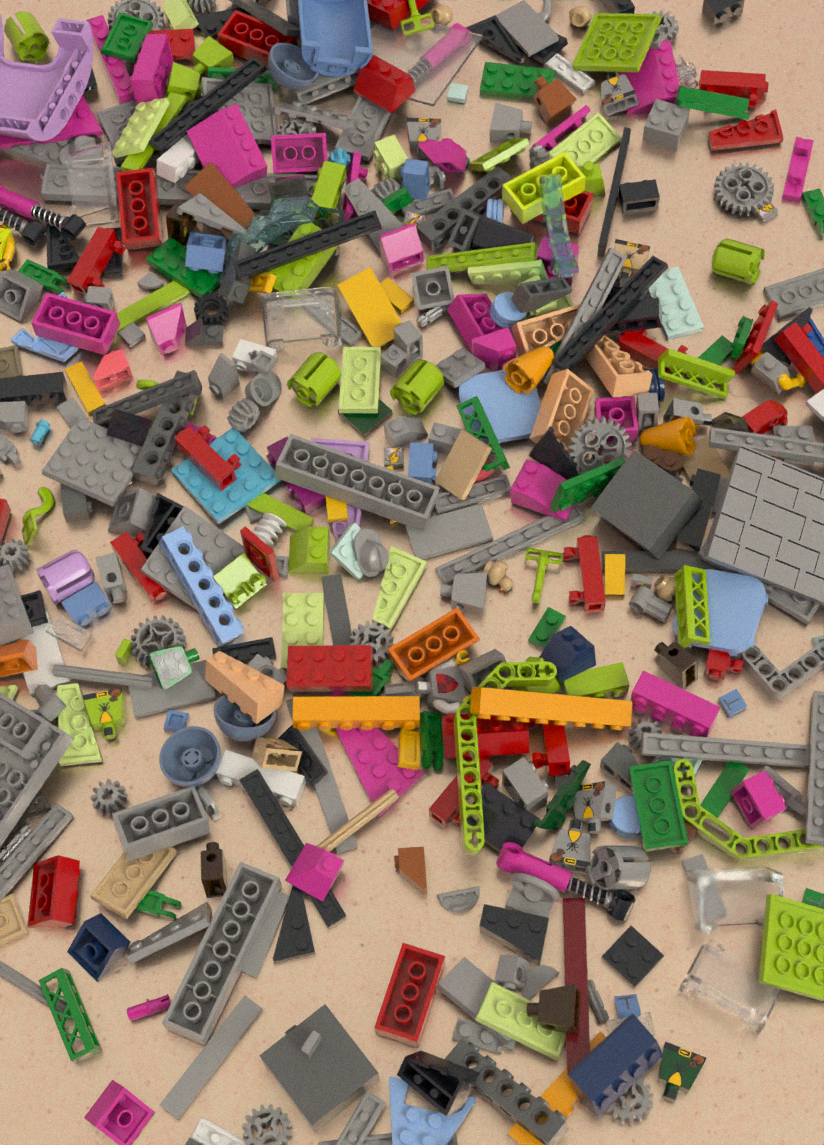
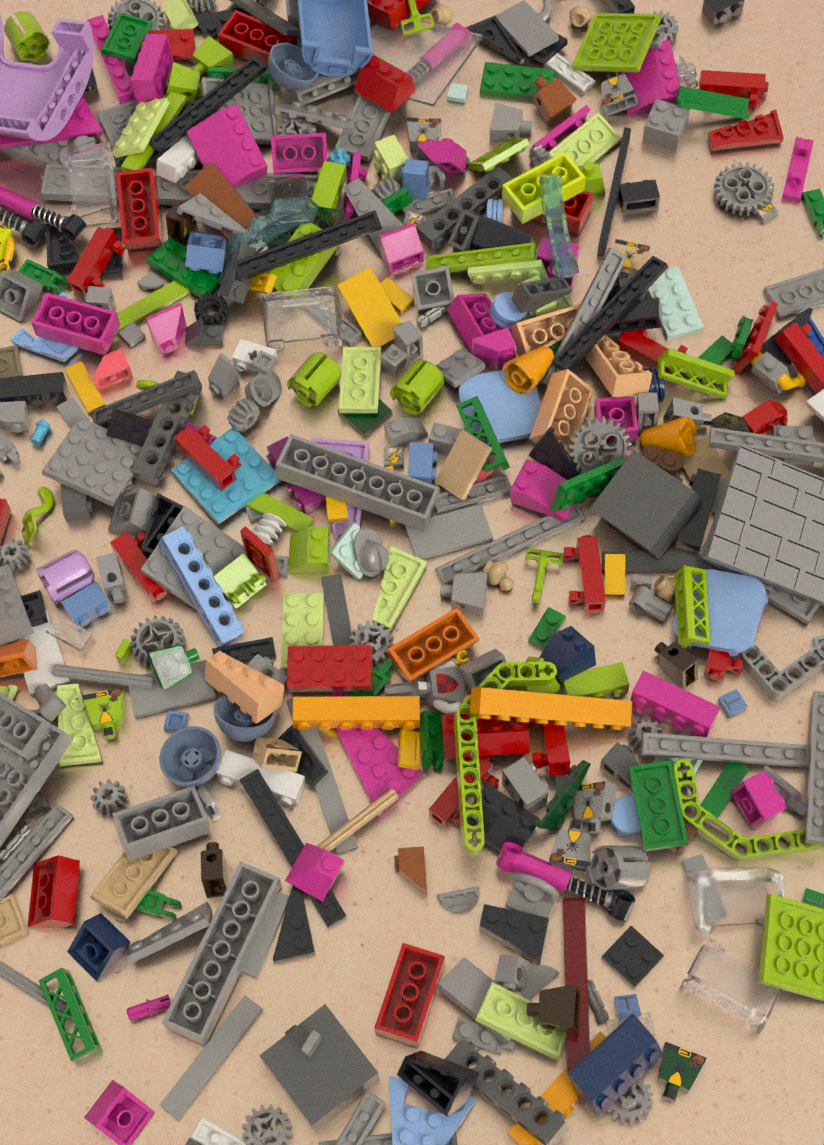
lime cylinder [712,238,765,284] -> none

